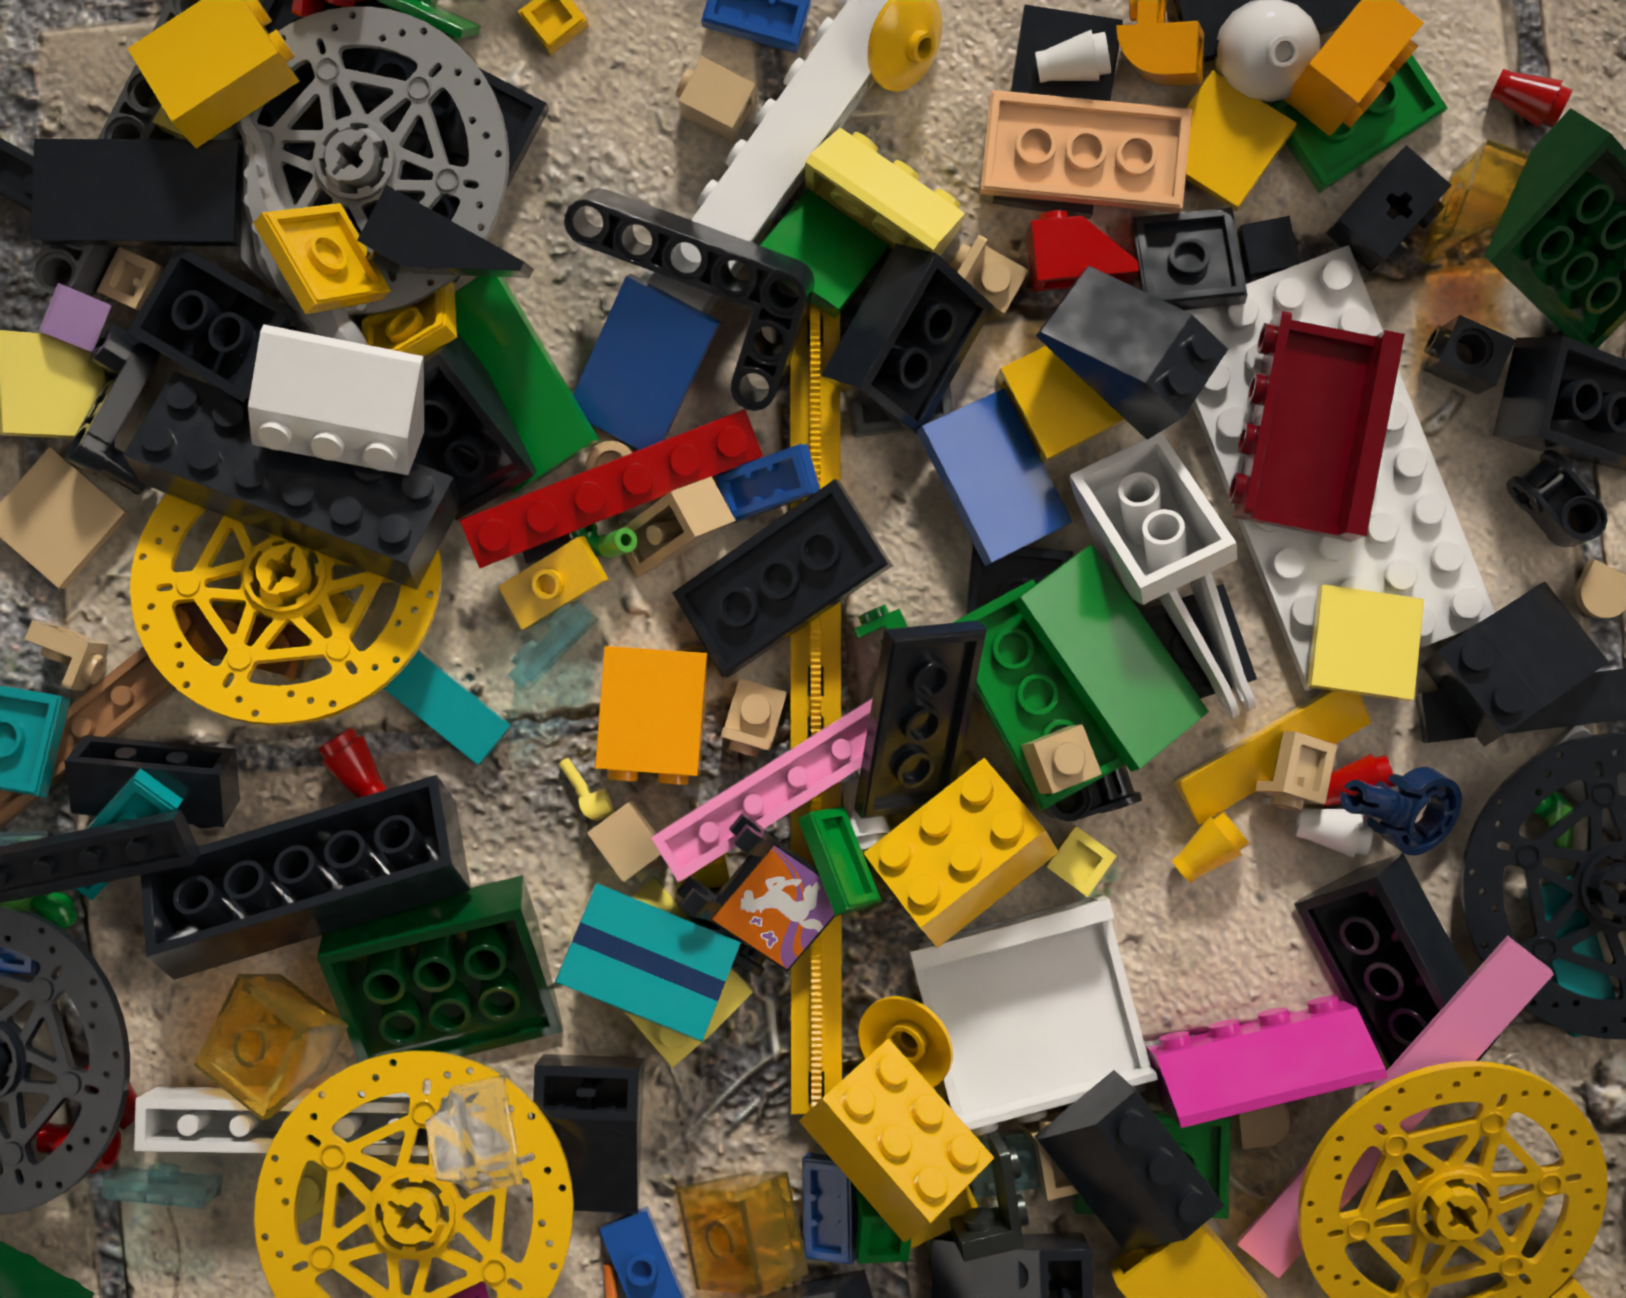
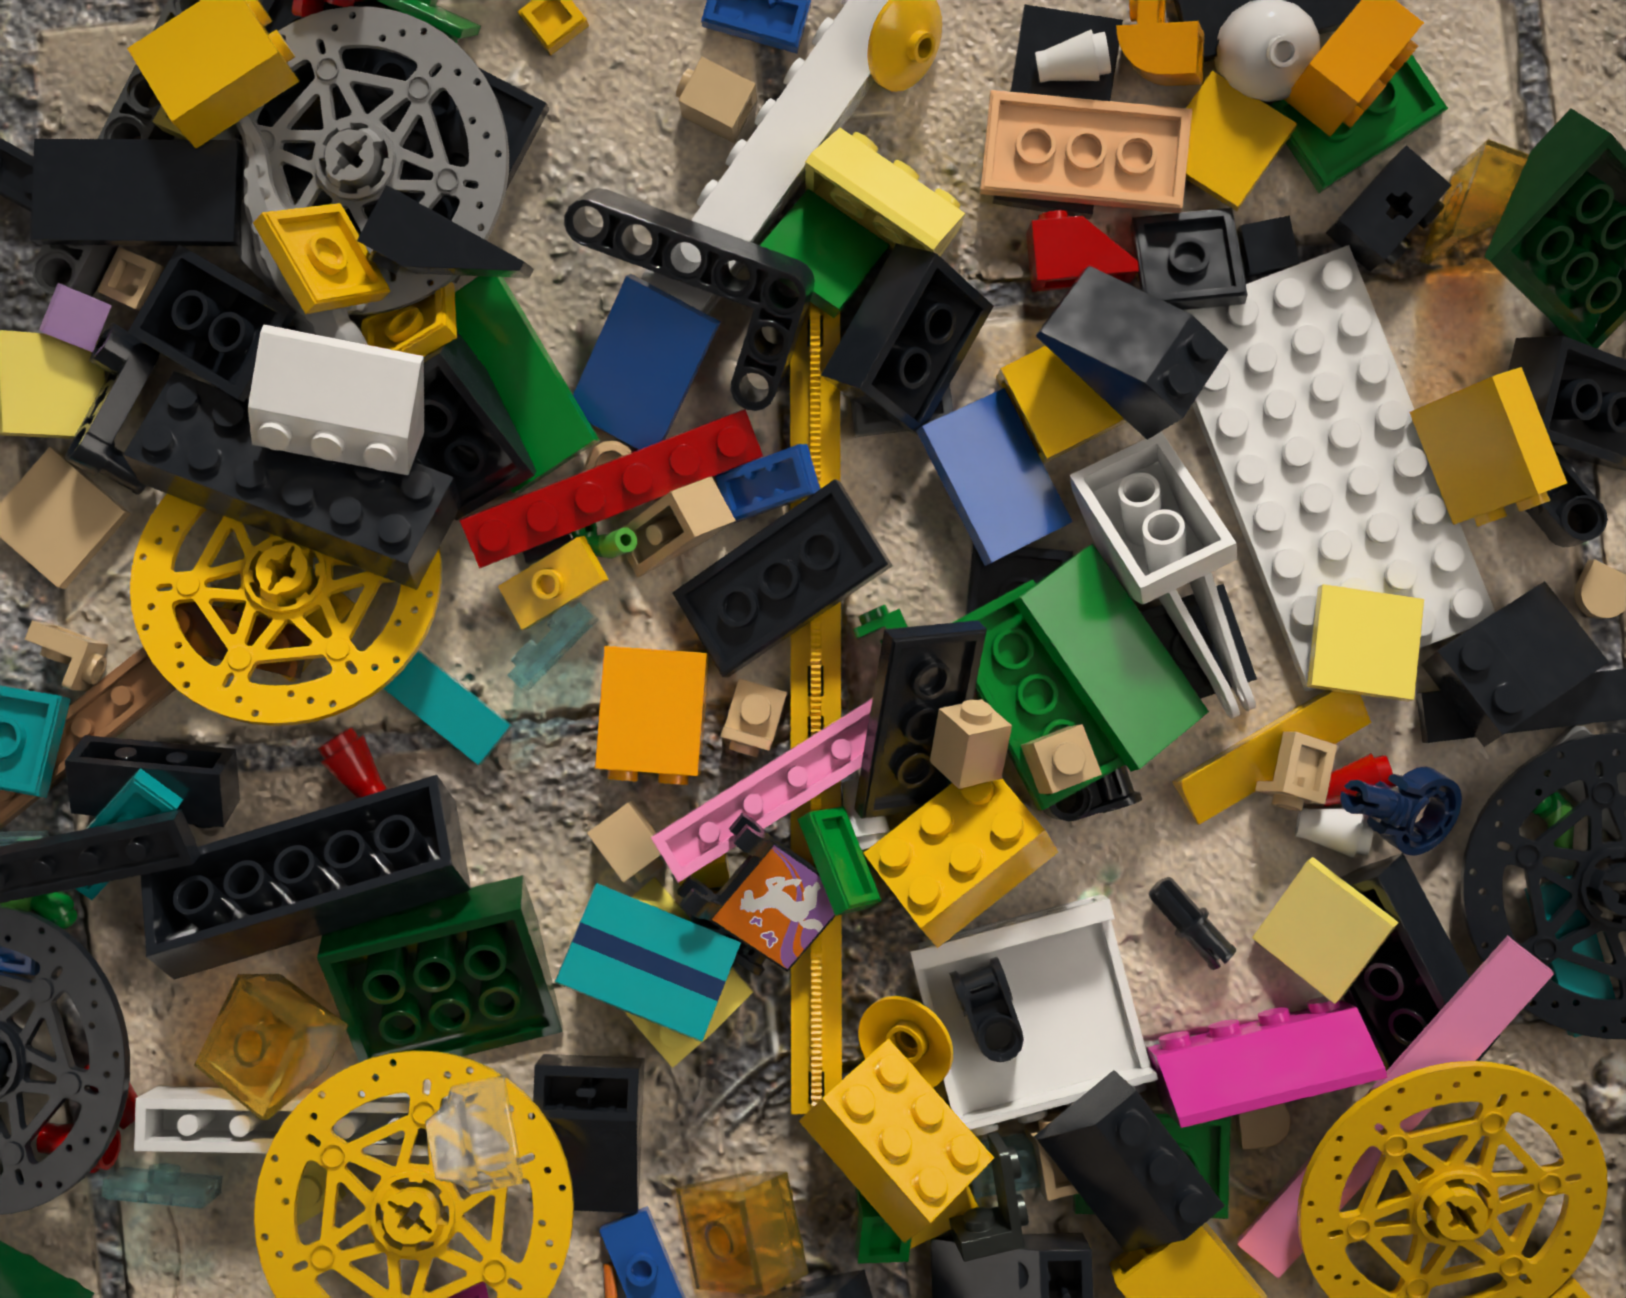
light yellow hand [558,758,615,821] -> none
blue plate [802,1153,857,1265] -> none
tan bracket [951,234,1029,317] -> none
light yellow plate [1044,825,1117,897] -> none
yellow cone [1171,811,1250,884] -> none
dark red panel [1228,311,1405,542] -> none
black brick [1423,315,1516,395] -> none
red cone [1489,68,1573,128] -> none
none -> tan brick [930,699,1012,789]
none -> black piece [949,957,1024,1062]
none -> black axle [1148,877,1236,970]
none -> light yellow tile [1252,857,1399,1004]
none -> yellow brick [1409,367,1567,527]

